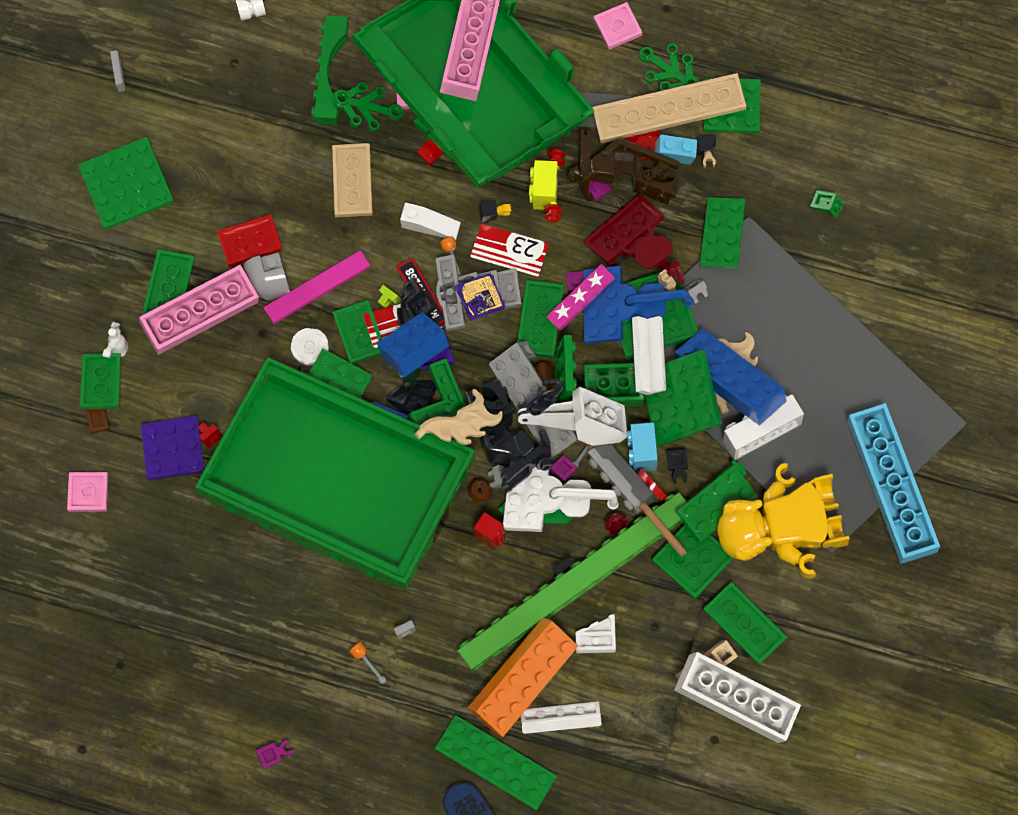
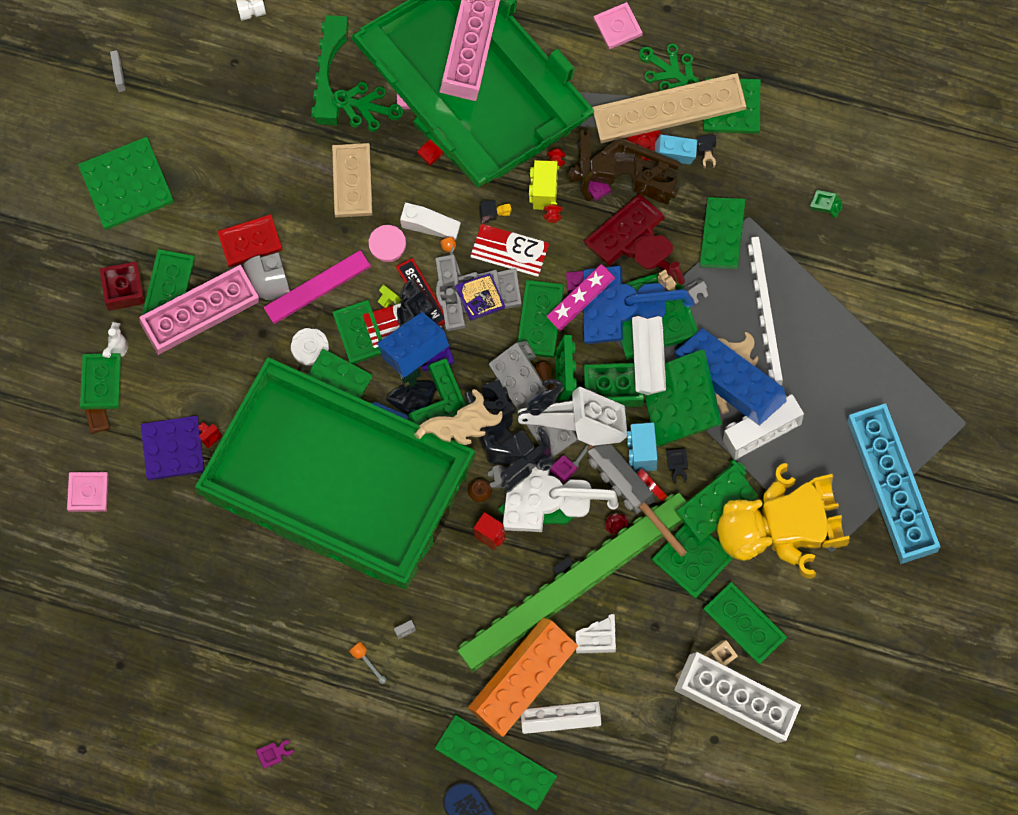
none -> dark red brick [99,261,145,311]
none -> bright pink tile [369,225,406,262]
none -> white plate [748,237,783,385]

